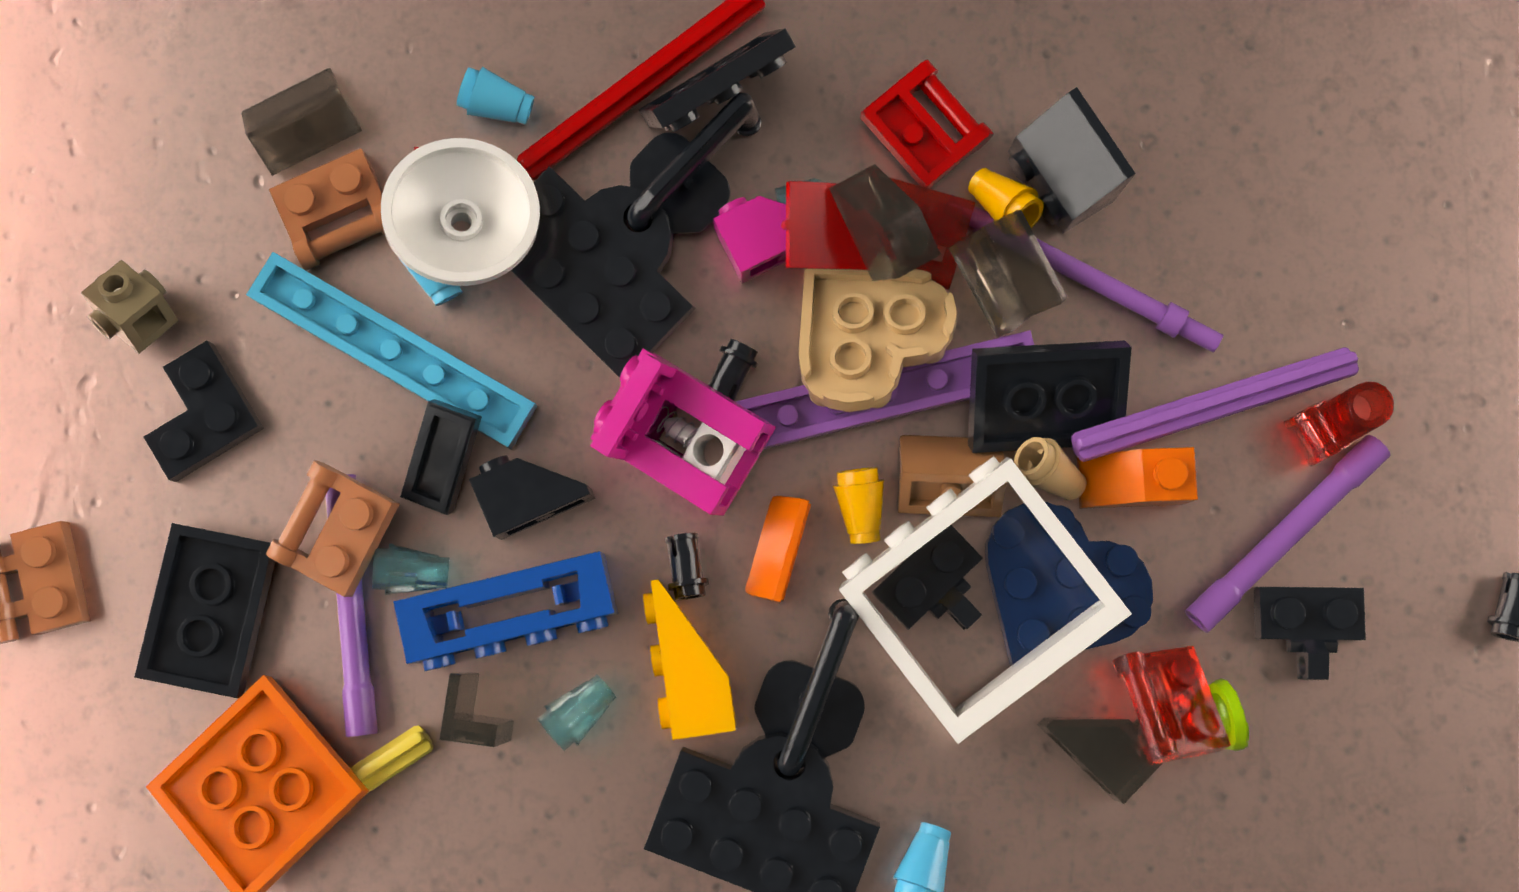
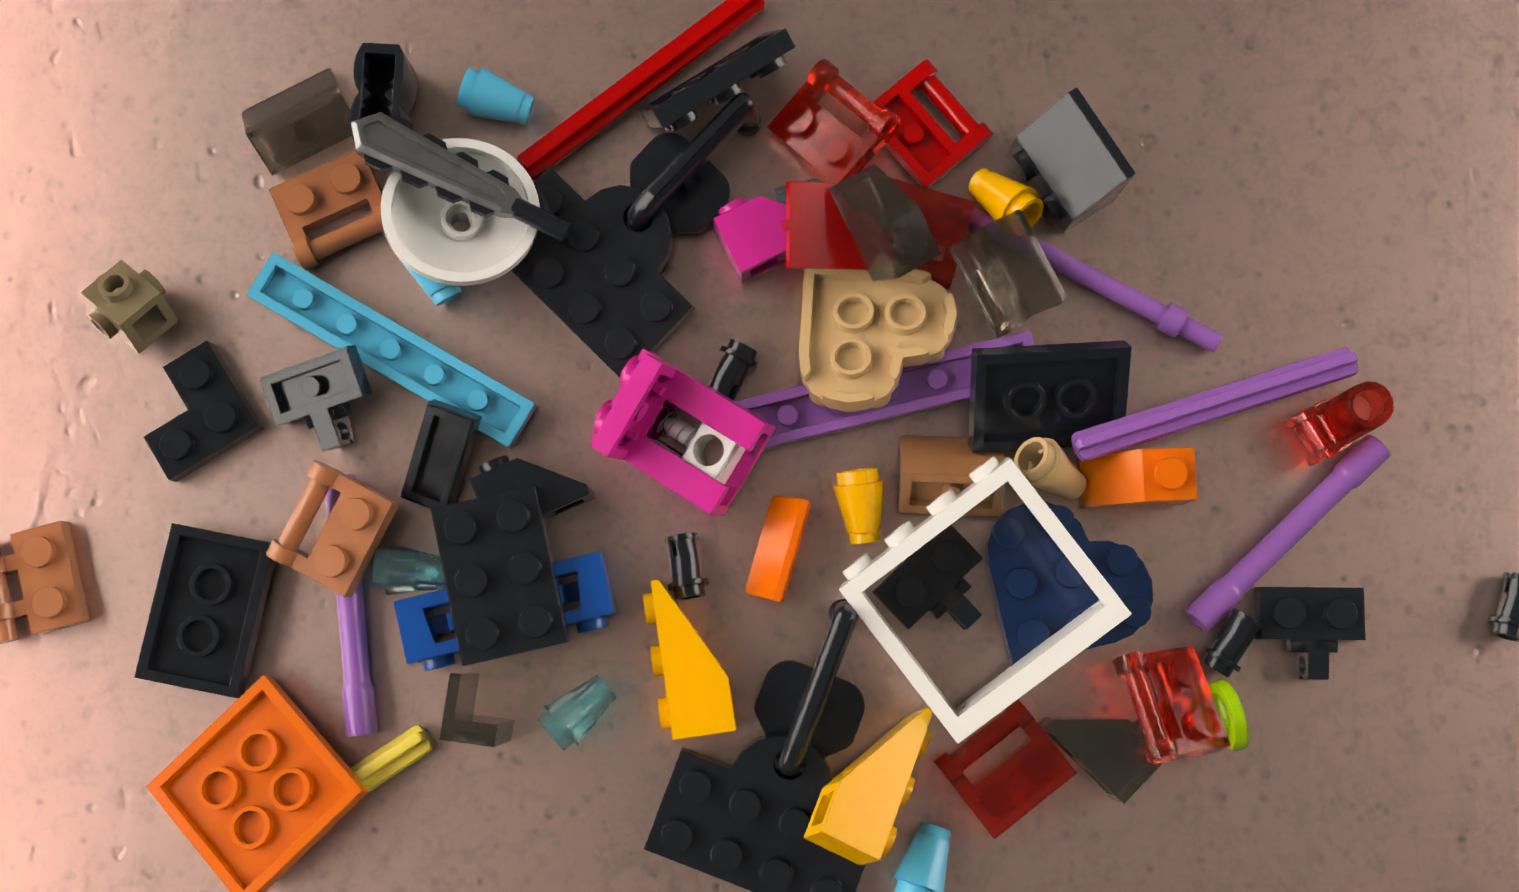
none -> hinge [260,345,372,451]
none -> black brick [349,43,418,142]
none -> flat silver sword [351,112,571,242]
none -> black plate [430,485,571,666]
none -> clear red plate [767,59,900,183]
none -> yellow slope [803,707,933,865]
none -> clear red plate [933,699,1077,839]
none -> black pin [1201,608,1263,678]

